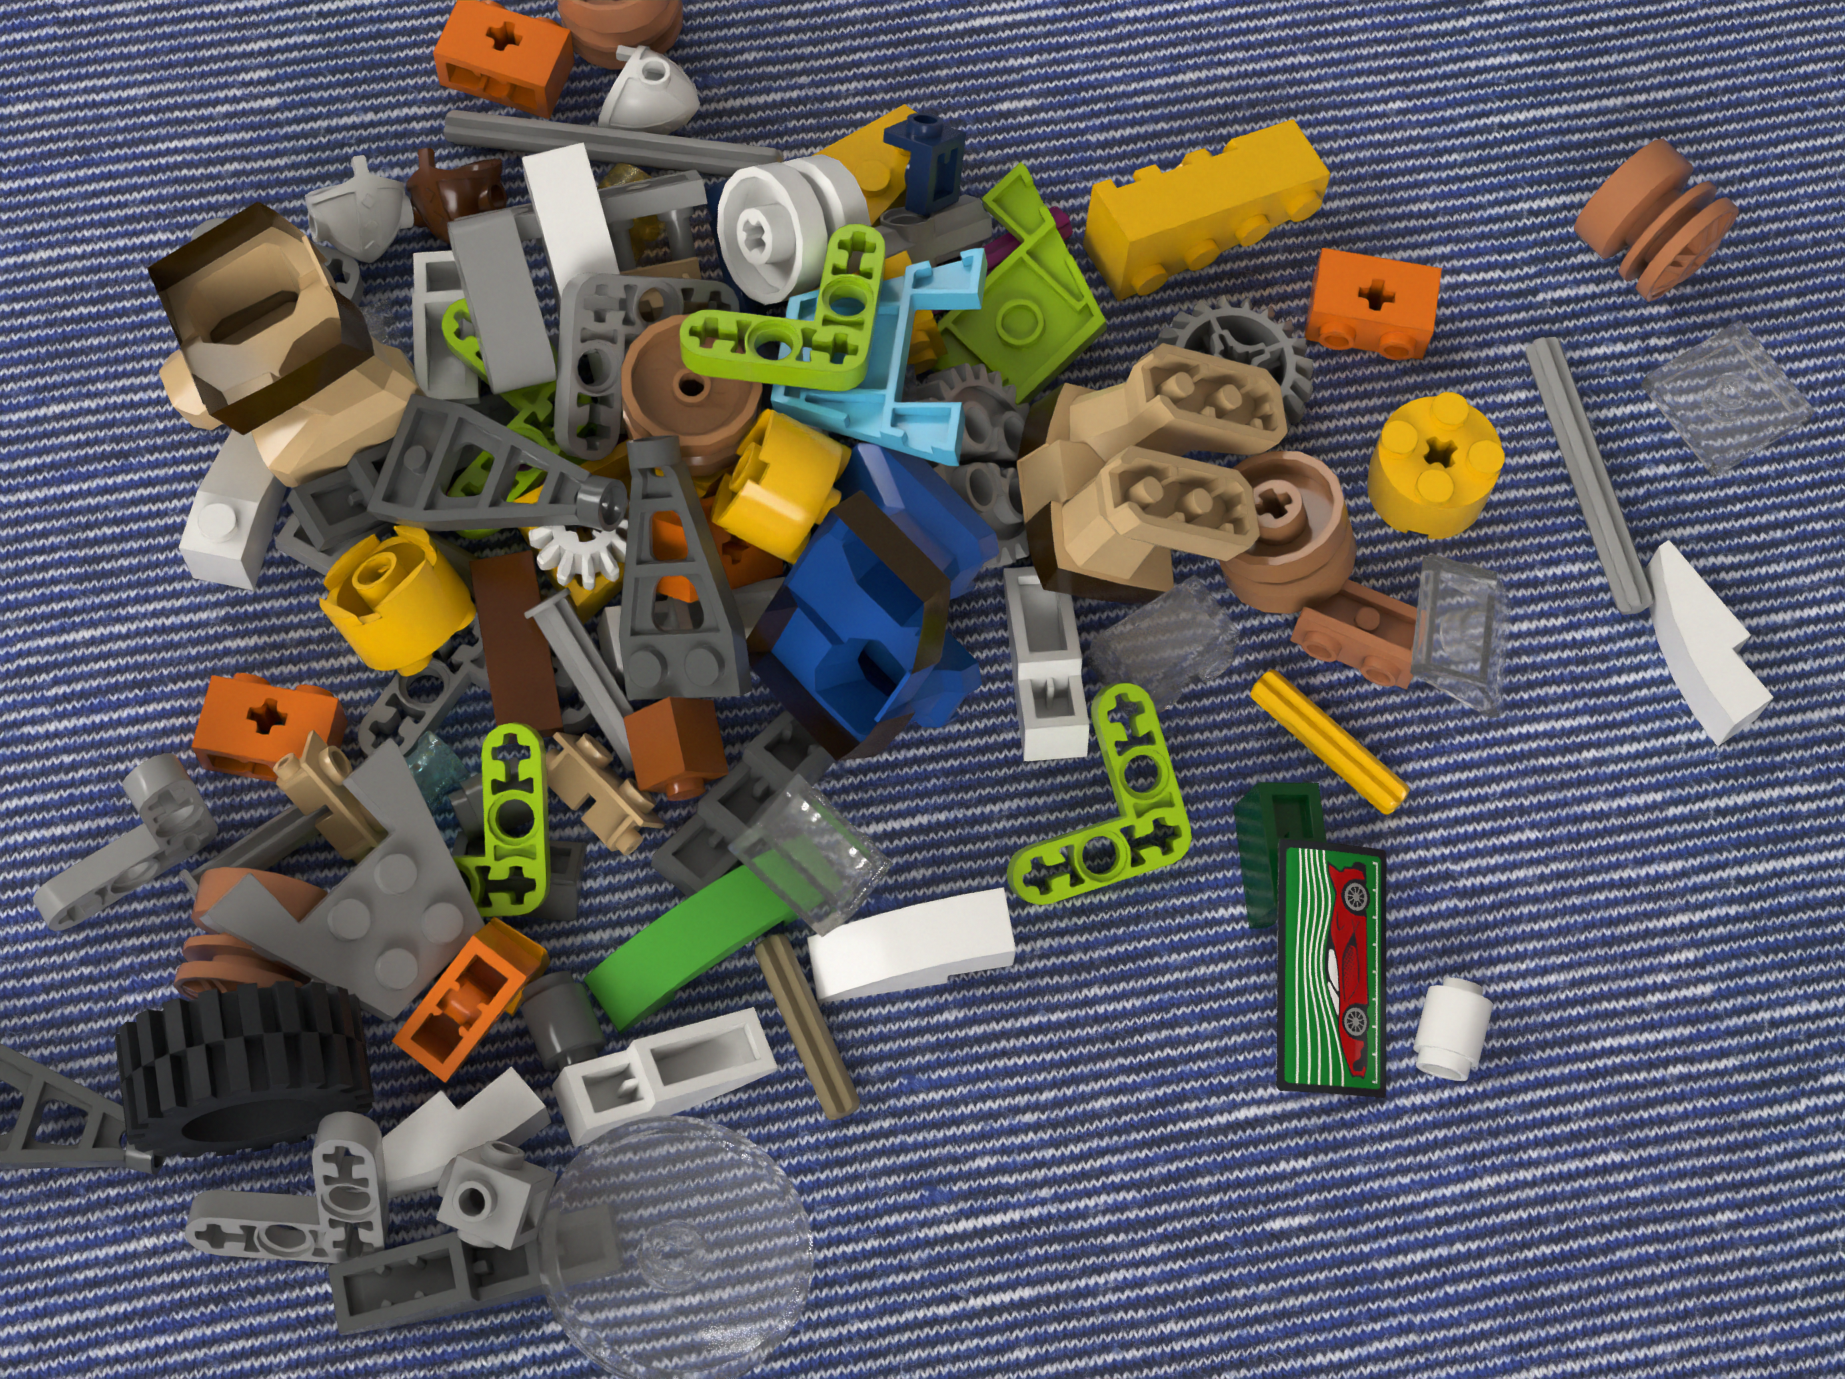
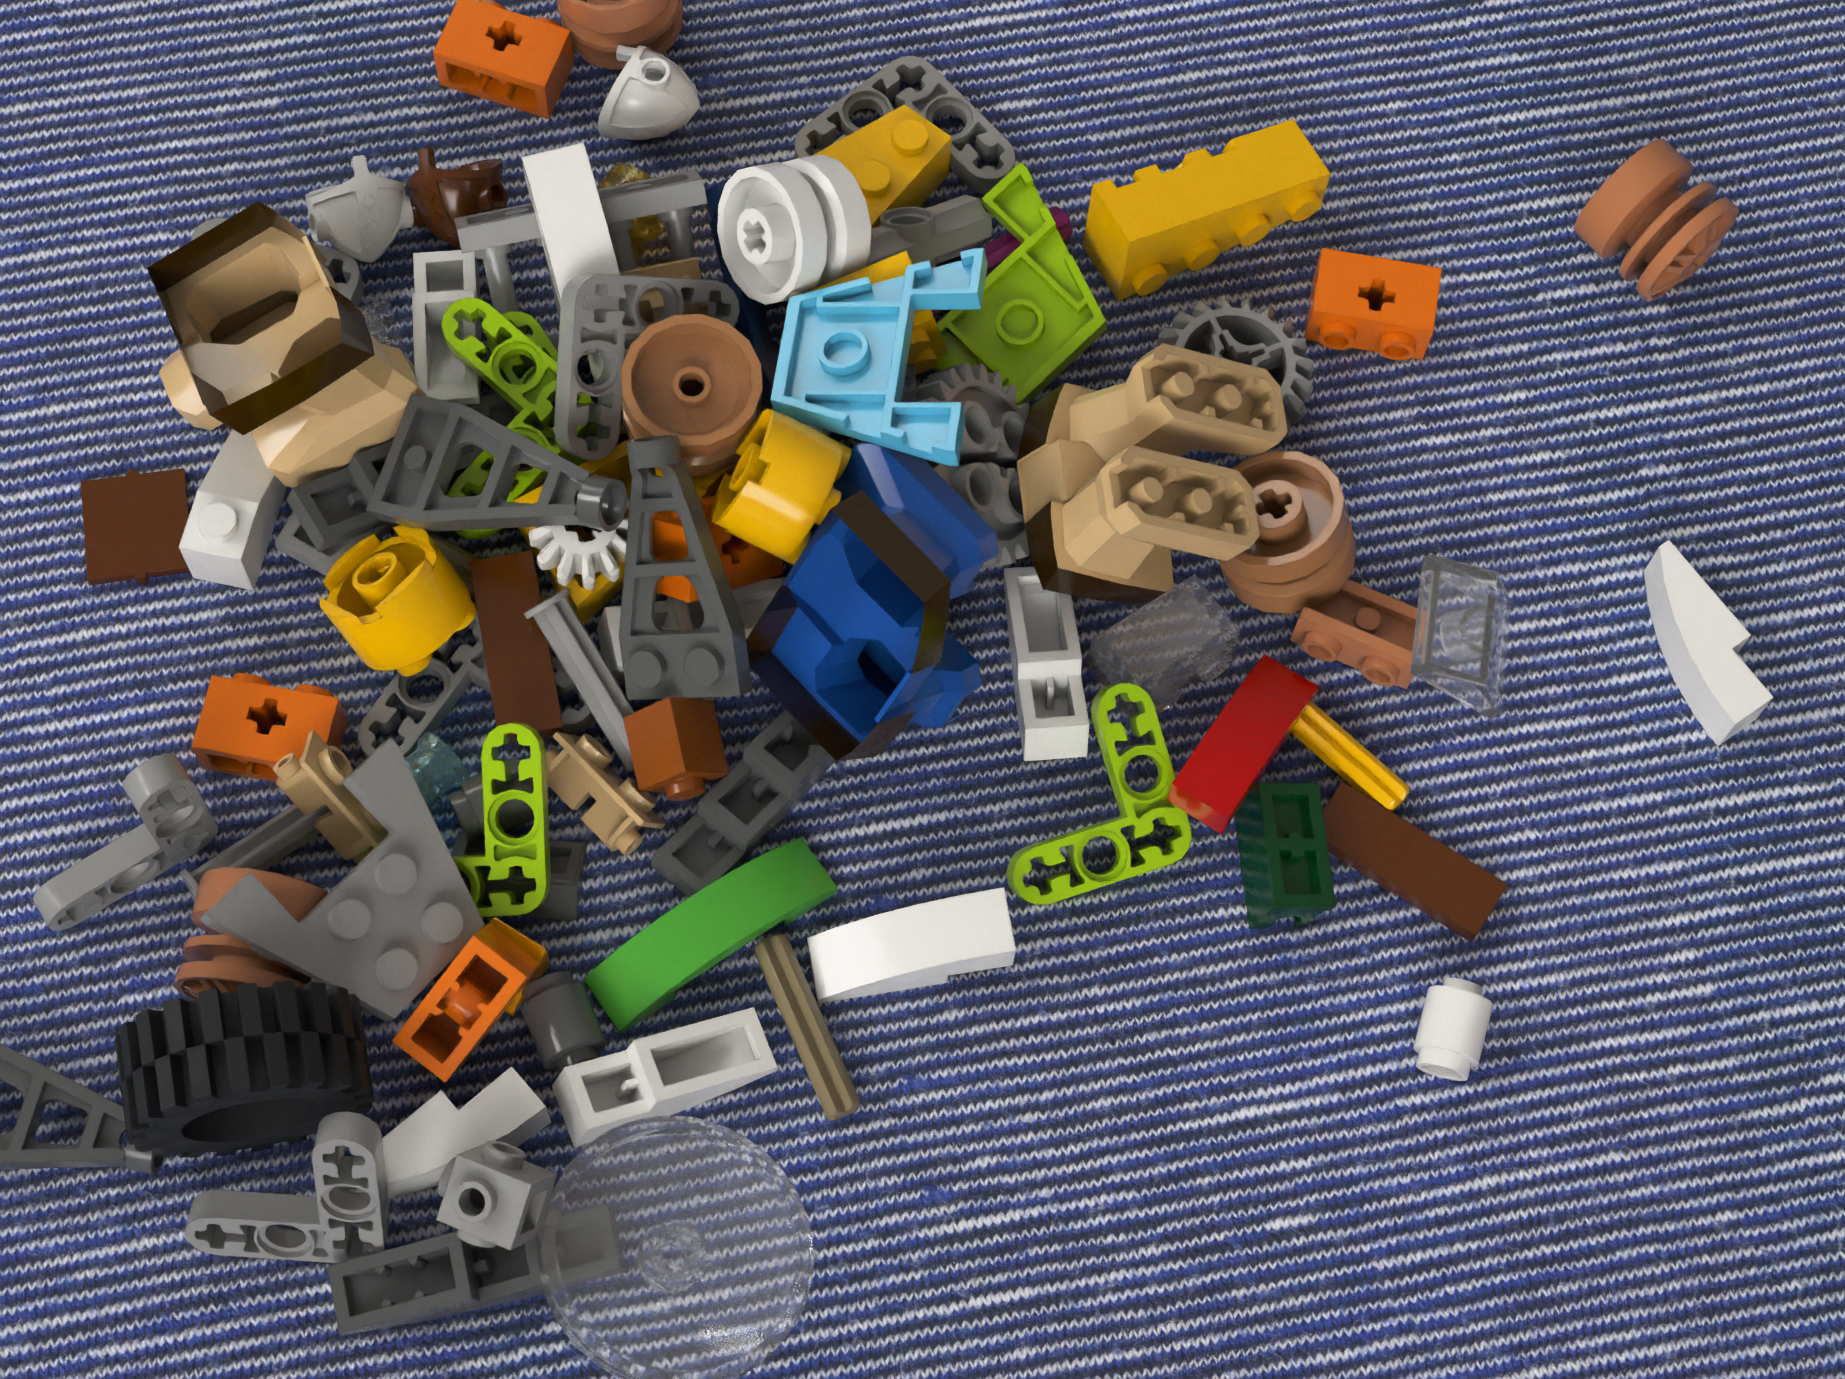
light grey axle [443,110,784,177] -> none
light grey beam [447,208,557,395] -> none
lime beam [680,224,886,392] -> none
clear piece [727,773,893,938] -> none
dark blue bracket [883,113,966,216] -> none
sticker [1276,839,1387,1098] -> none
yellow brick [1367,392,1505,539] -> none
light grey axle [1525,337,1654,615] -> none
clear plate [1641,320,1815,478] -> none
none -> reddish brown piece [81,468,190,586]
none -> light grey beam [794,56,1016,195]
none -> red slope [1167,654,1319,834]
none -> reddish brown tile [1323,781,1508,943]

